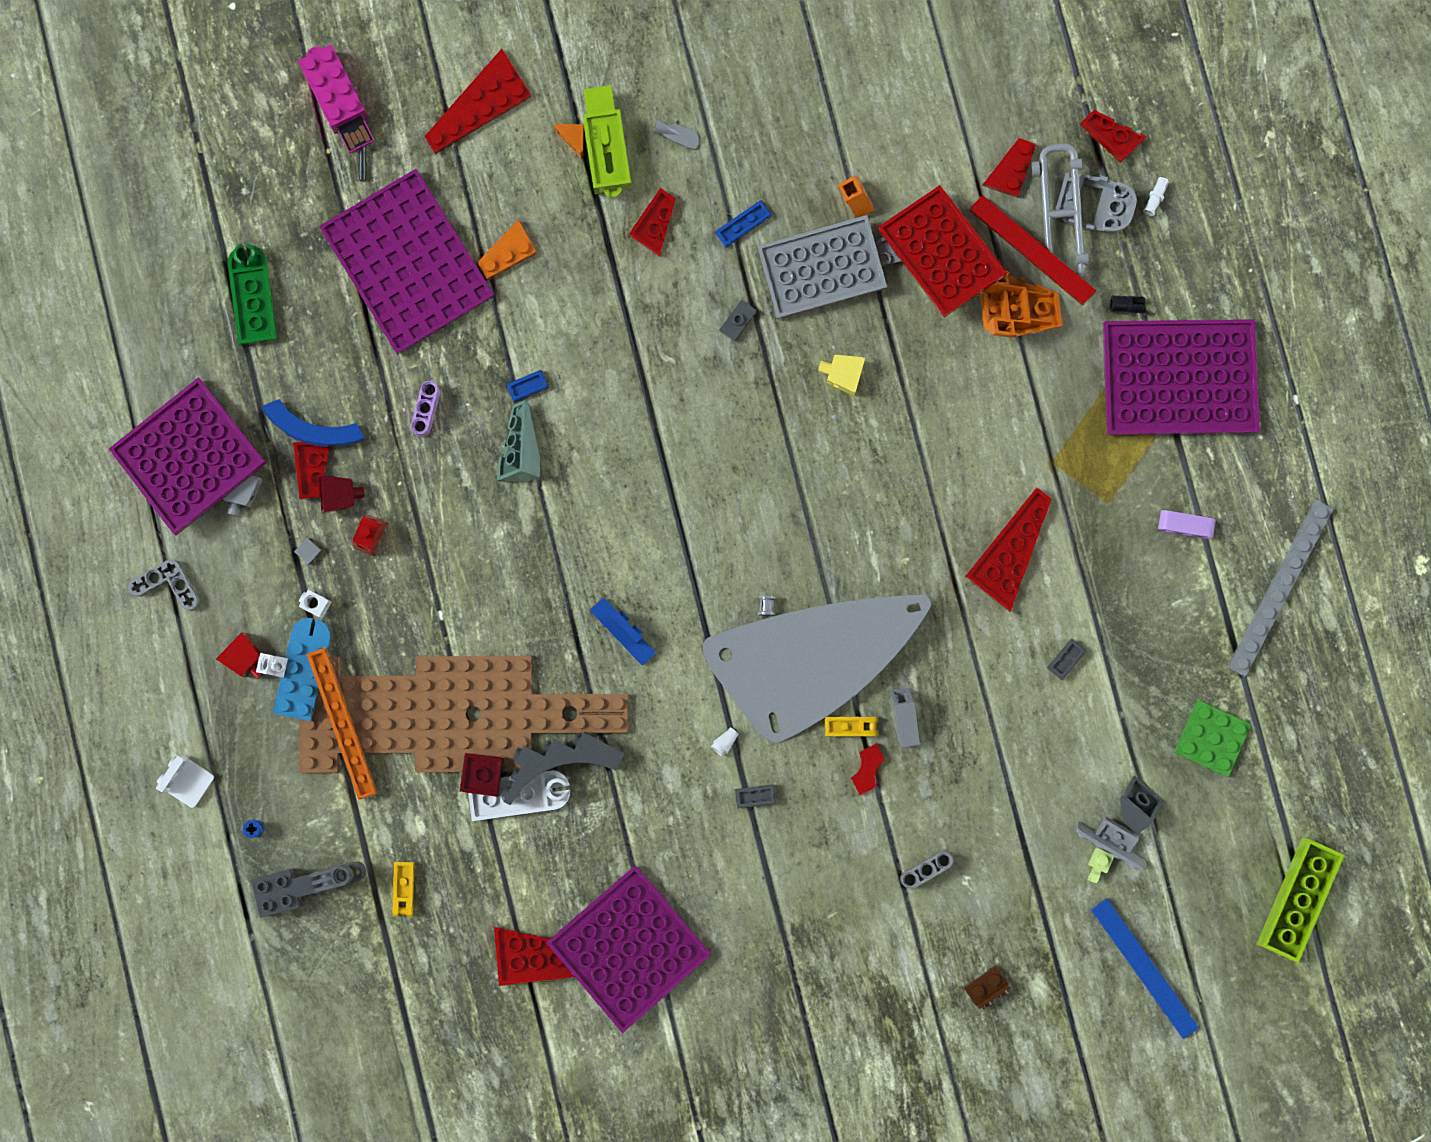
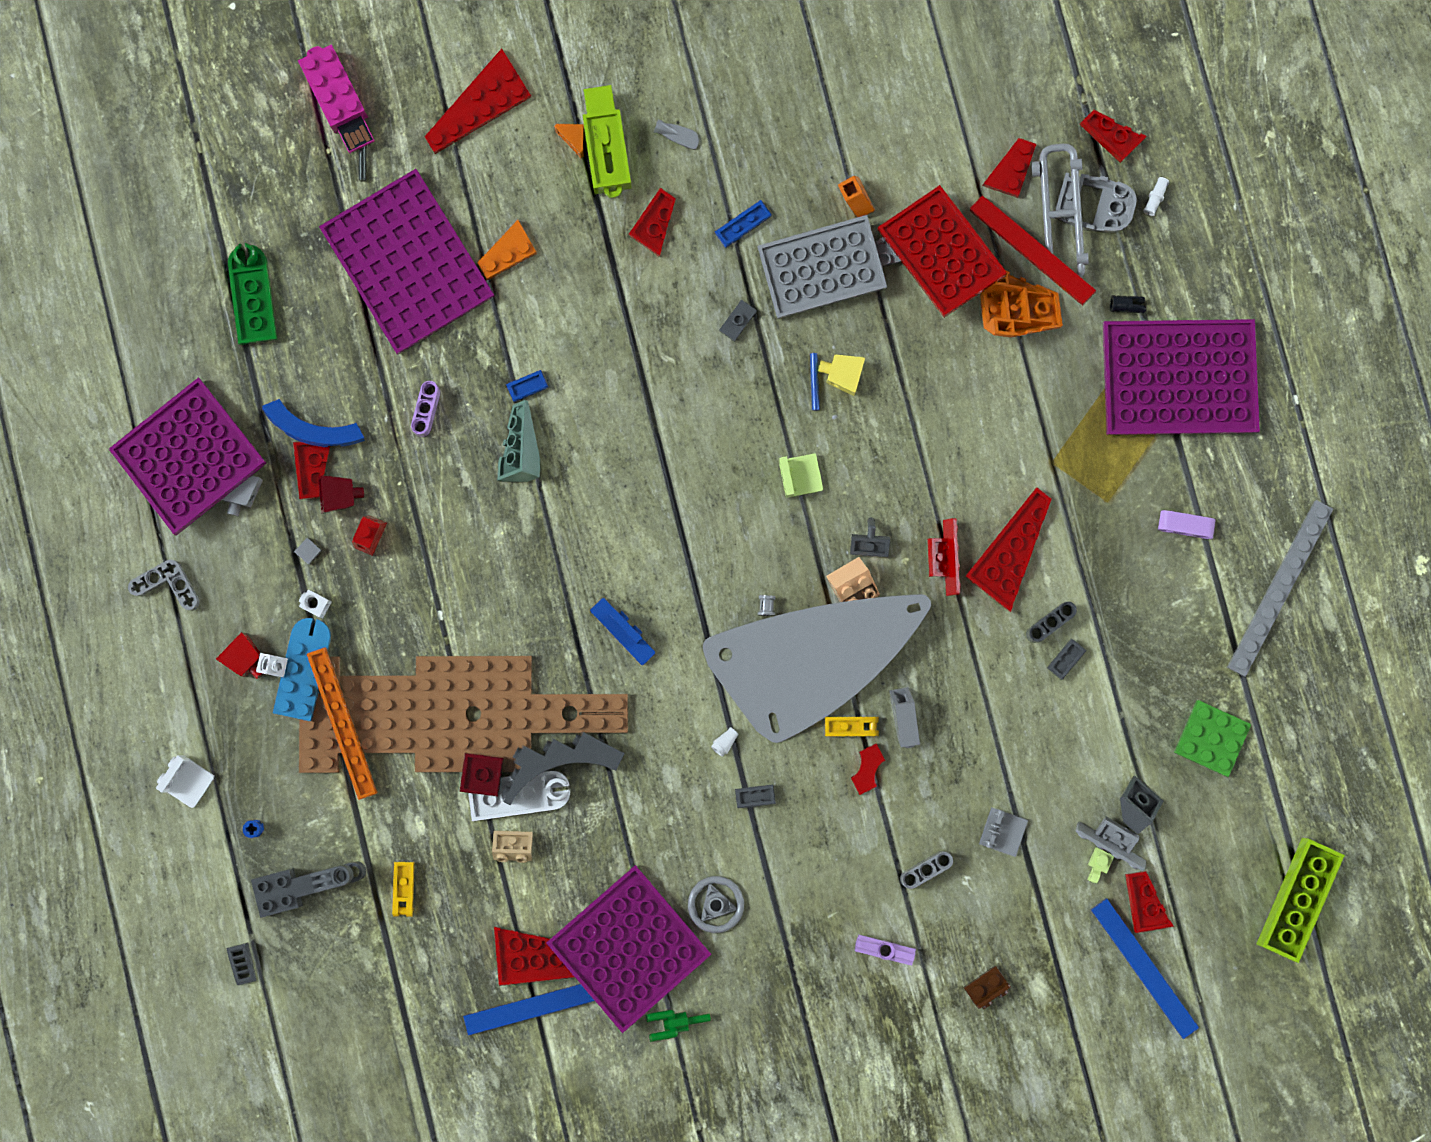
none -> dark grey slope [226,942,257,986]
none -> blue tile [463,984,595,1035]
none -> tan bracket [492,831,533,863]
none -> green plant [646,1010,711,1042]
none -> light grey piece [688,876,744,933]
none -> yellowish green bracket [779,454,823,498]
none -> blue bar [810,353,820,411]
none -> light nougat slope [826,557,880,602]
none -> dark grey plate [850,517,890,557]
none -> lavender piece [854,934,916,966]
none -> red bracket [927,518,961,596]
none -> light grey hinge [979,807,1028,857]
none -> dark grey beam [1026,602,1077,643]
none -> red wing [1125,871,1174,933]

